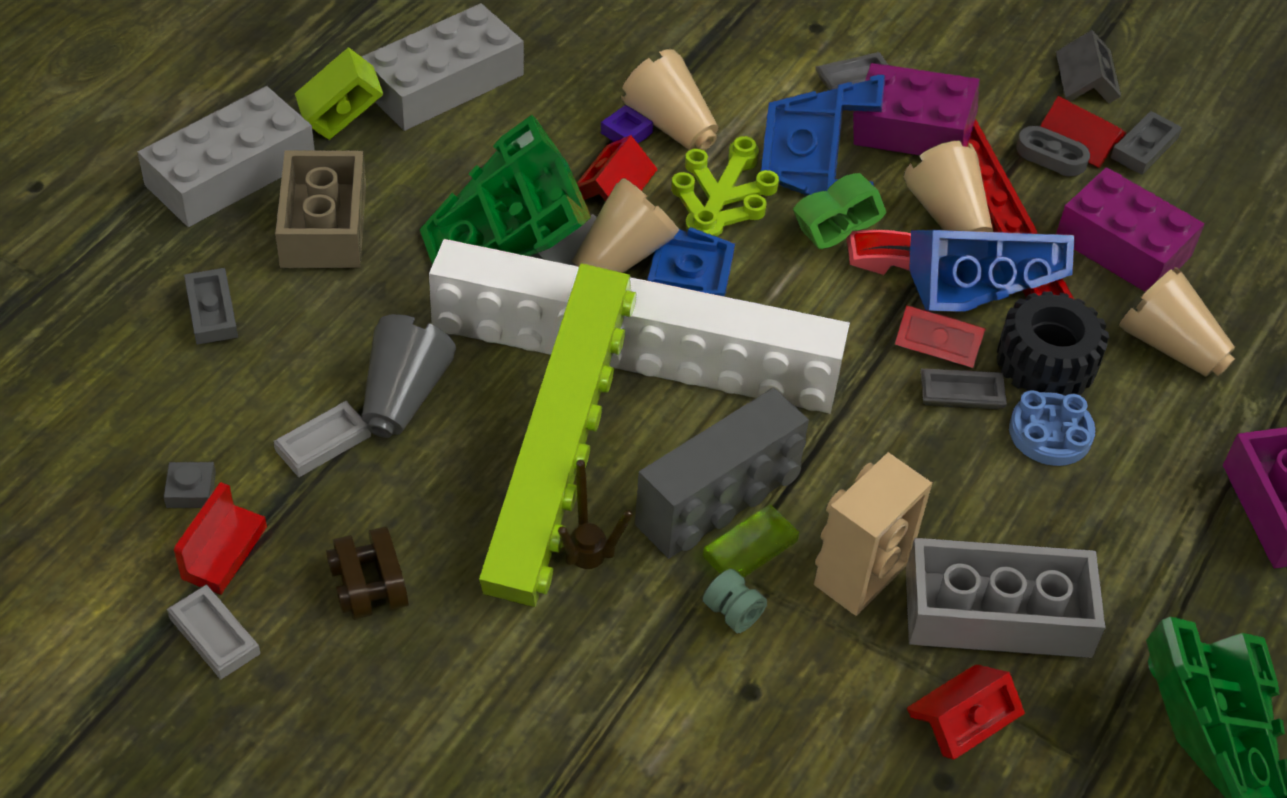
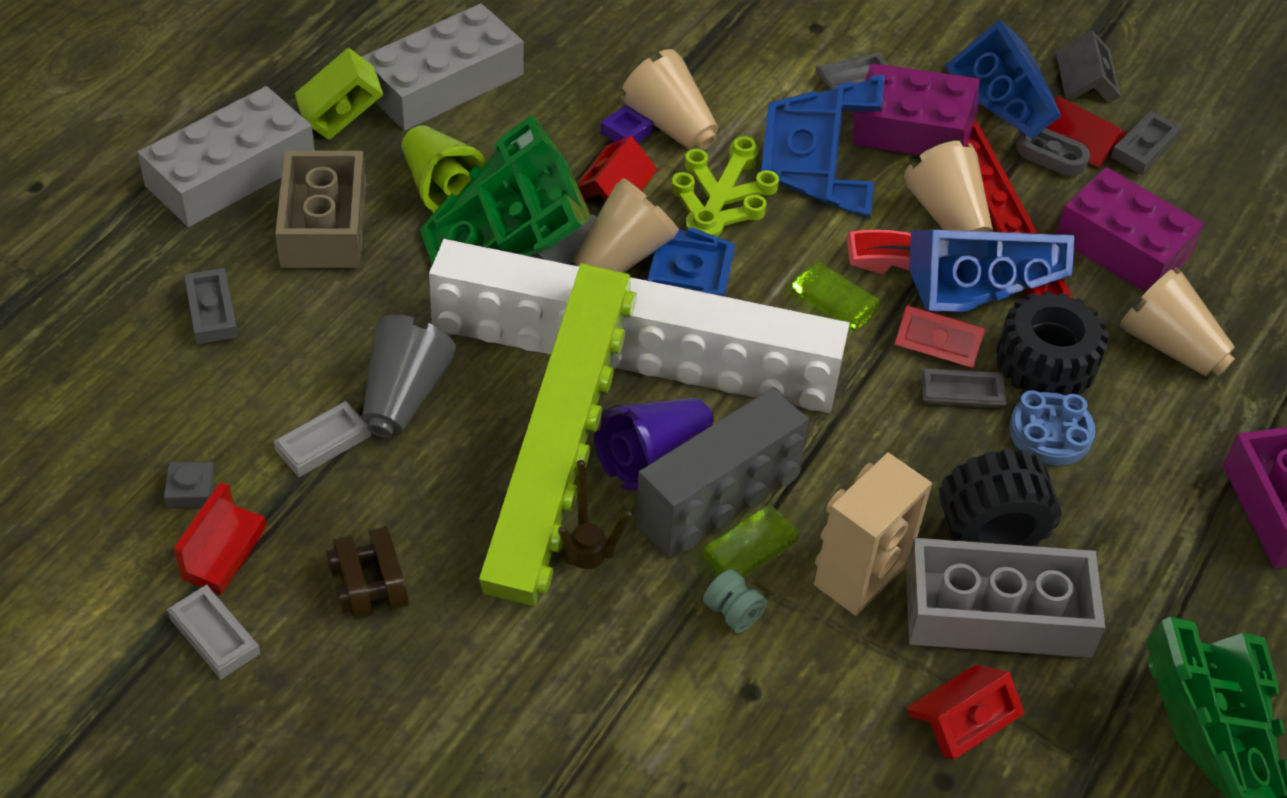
bright green brick [793,173,887,249] -> none
none -> lime cone [402,125,487,213]
none -> dark purple cone [594,398,714,491]
none -> clear neon green tile [792,261,881,332]
none -> black tyre [938,449,1062,546]
none -> blue wedge [945,20,1062,139]

